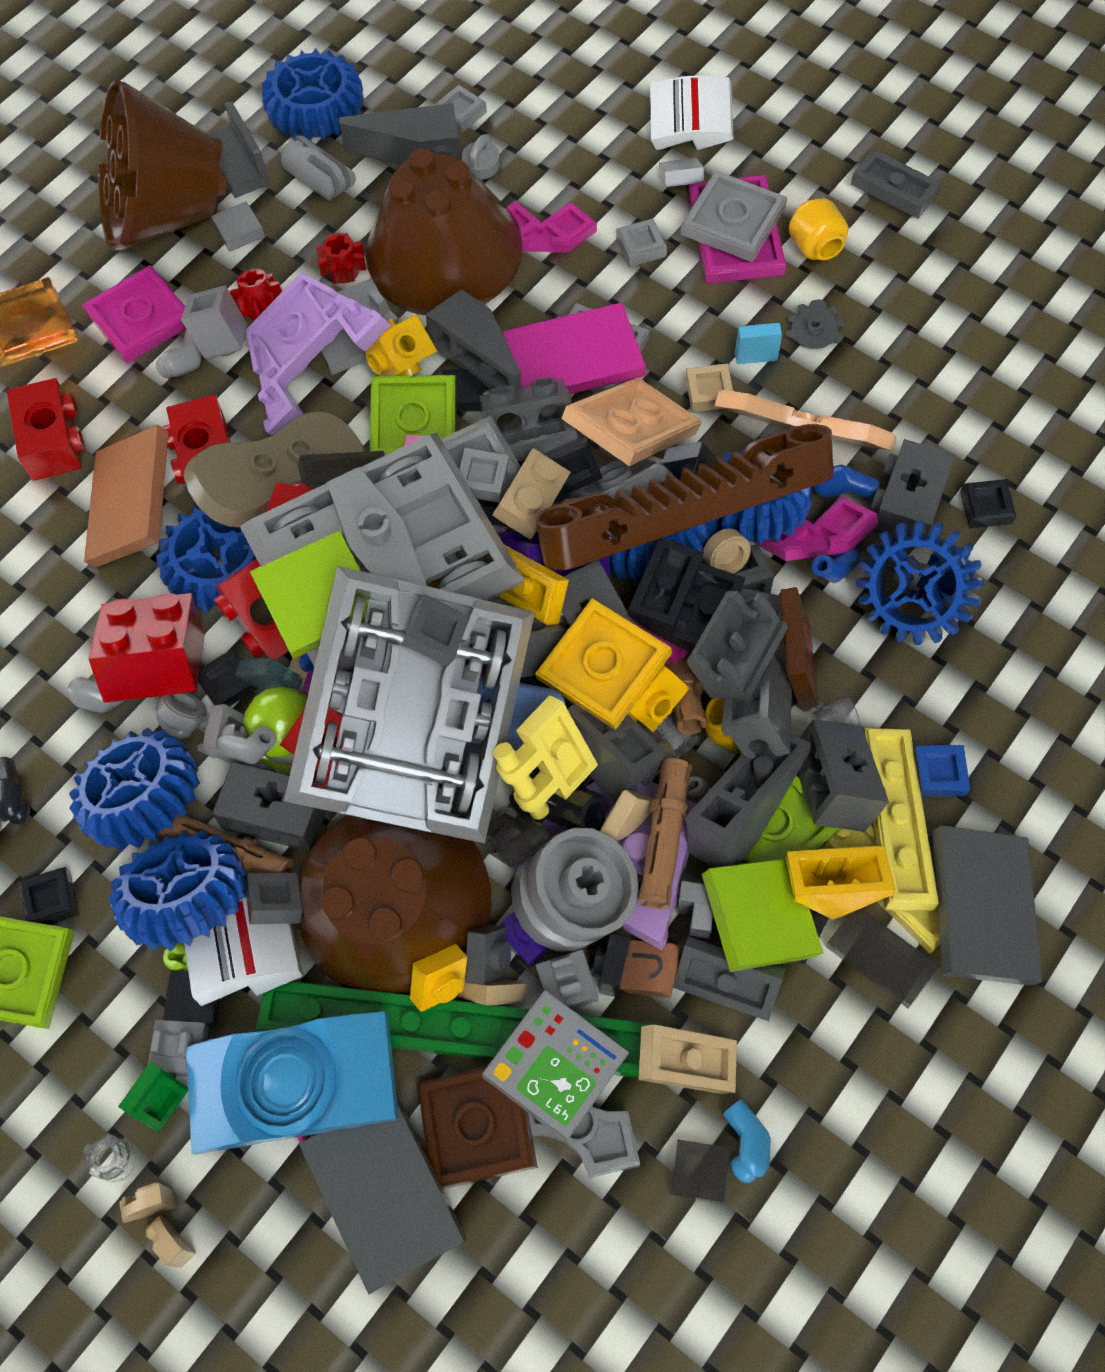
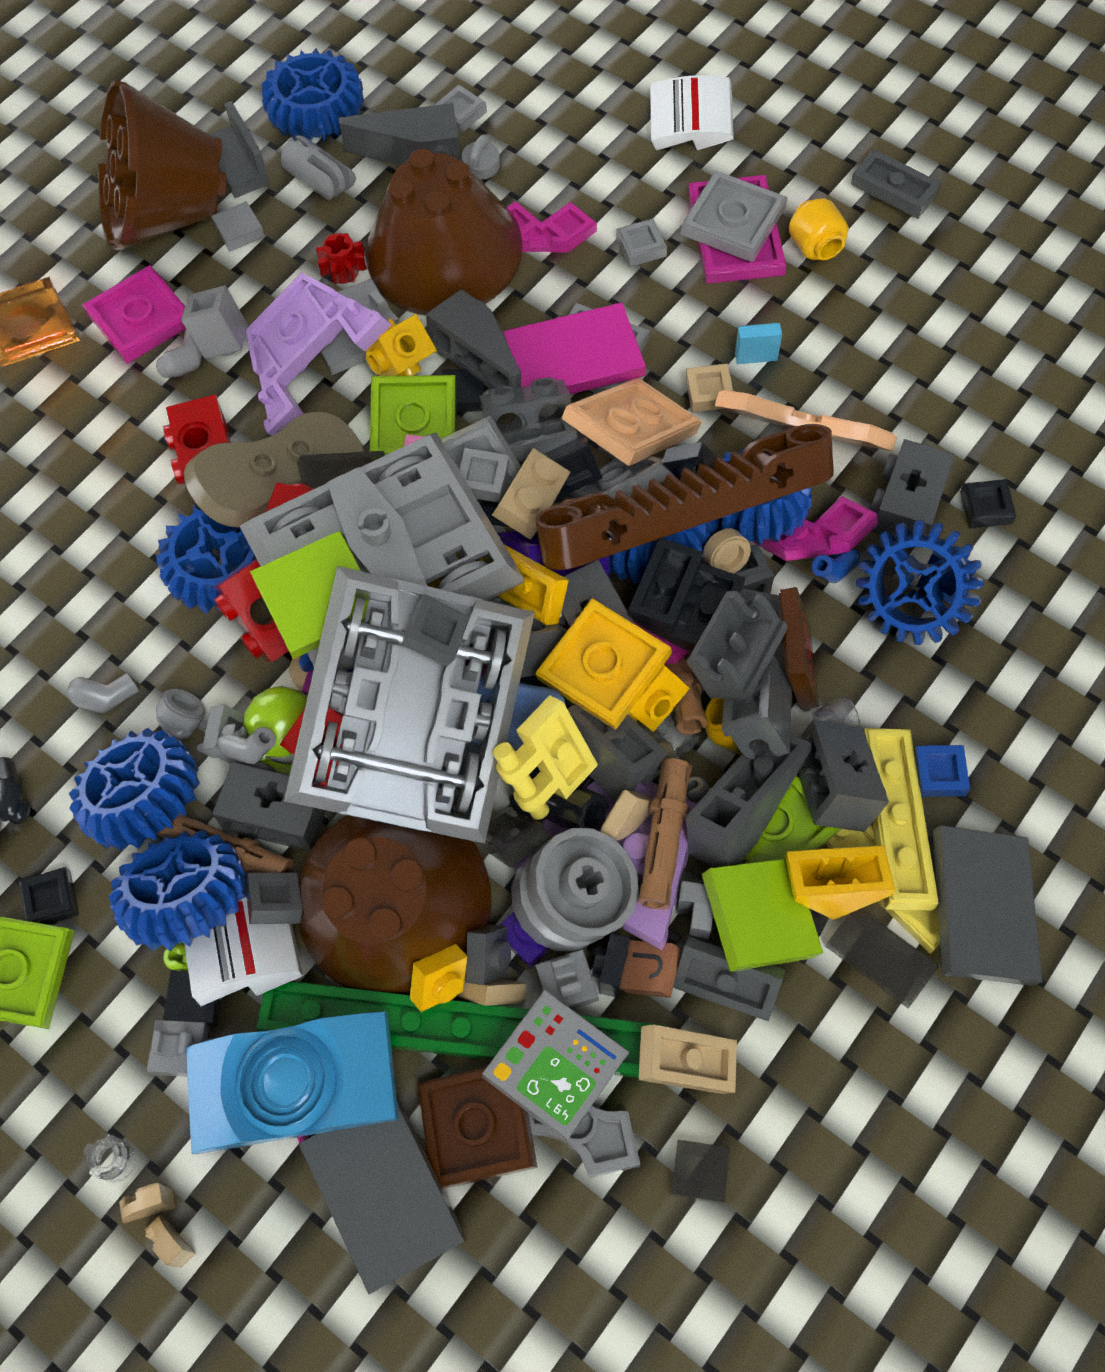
red brick [6,378,85,481] -> none
nougat tile [84,424,168,568] -> none
red brick [88,593,205,703] -> none
green tile [118,1061,188,1133] -> none
black tile [198,650,258,707] -> none
red gear [230,269,282,321] -> none
clear light blue tile [235,658,303,691] -> none
light grey tile [659,158,704,187] -> none
dark azure arm [723,1098,771,1183] -> none
dark grey piece [785,299,844,349] -> none
blue arm [812,464,879,500] -> none

